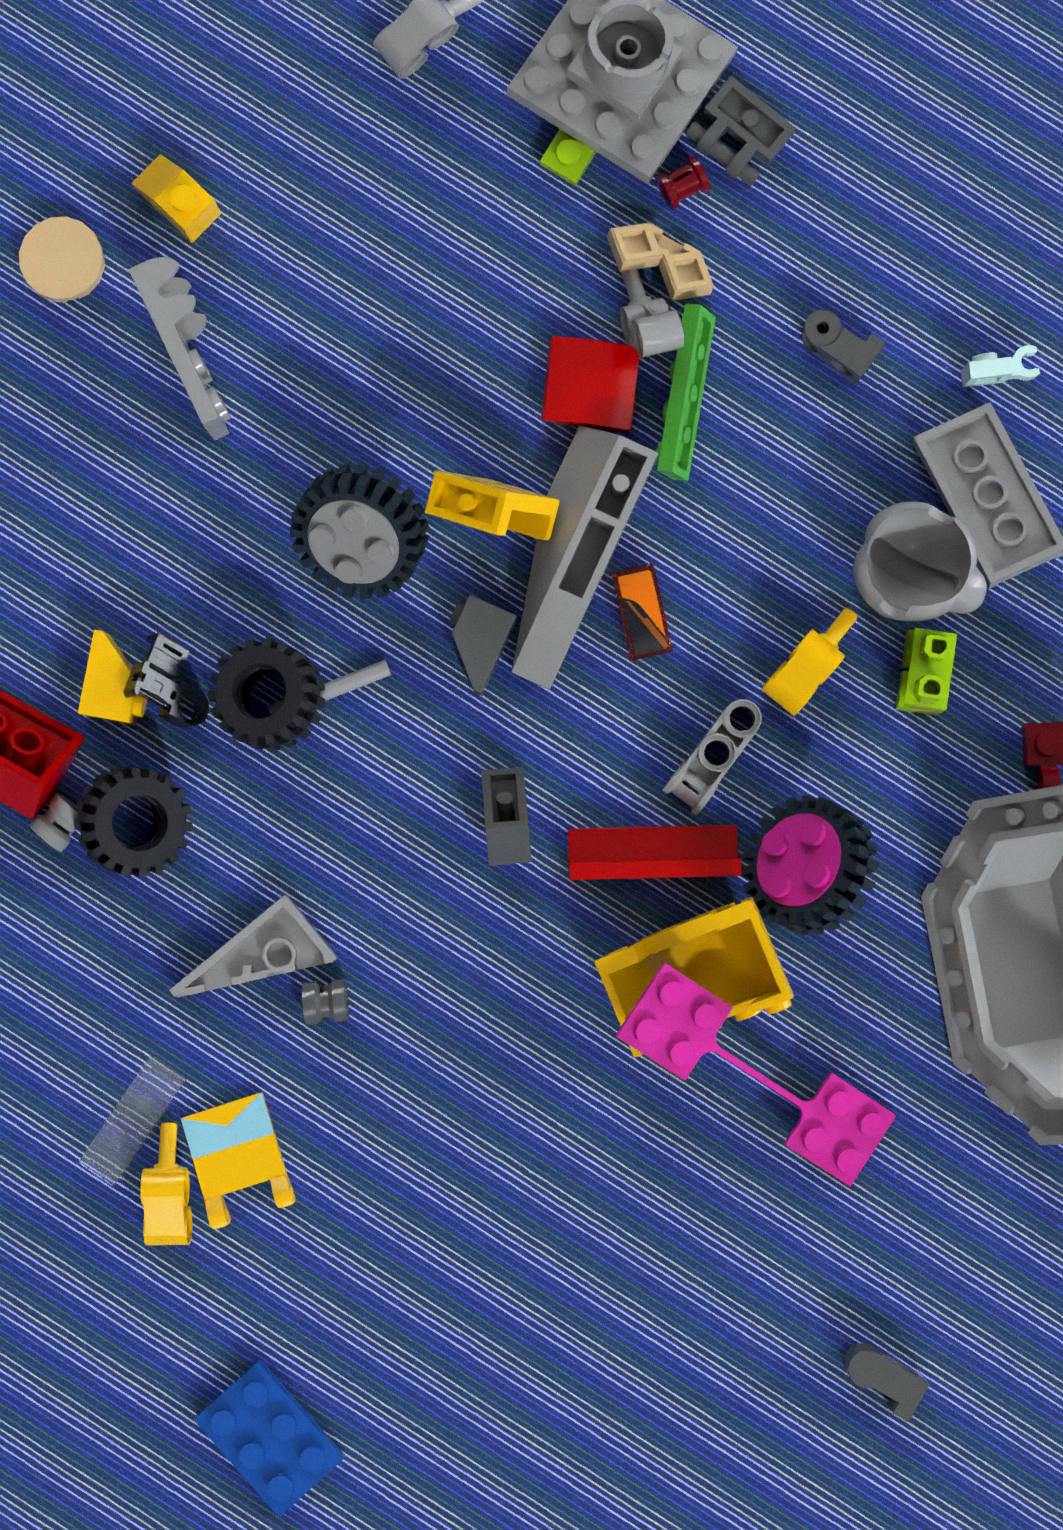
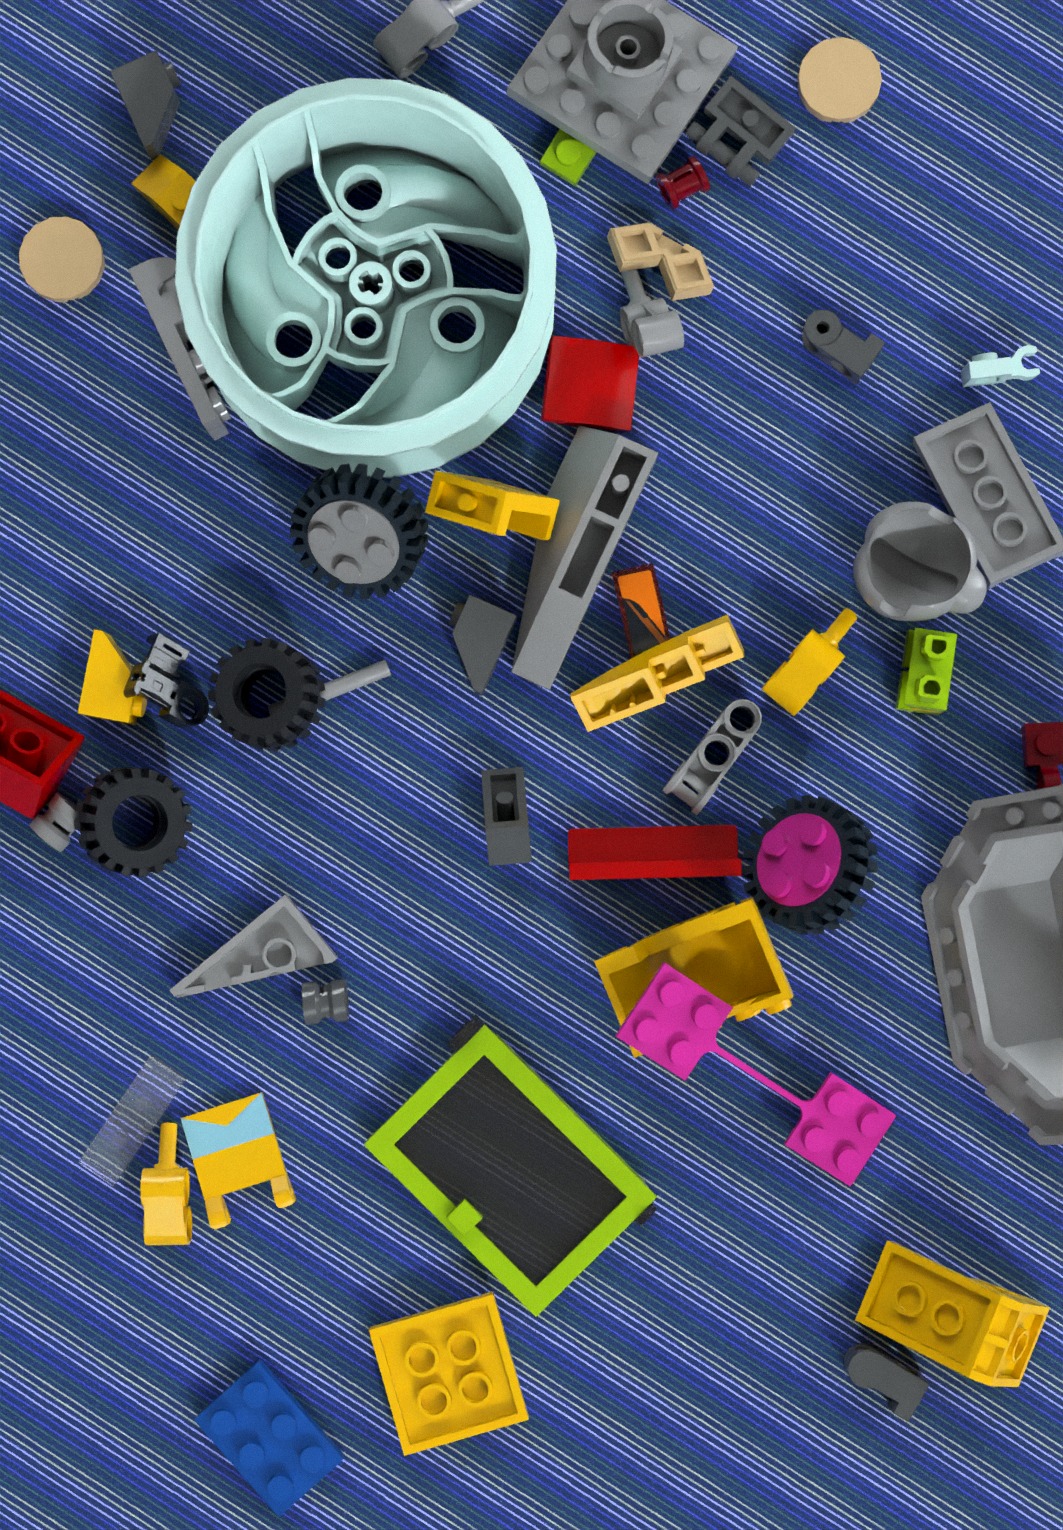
bright green plate [656,304,716,481] -> none
none -> dark grey slope [110,50,181,160]
none -> light aqua wheel [175,78,557,478]
none -> clear smoke door [364,1014,657,1317]
none -> yellow plate [369,1291,529,1456]
none -> yellow slope [570,614,744,732]
none -> tan tile [797,37,882,123]
none -> yellow bracket [855,1240,1050,1387]

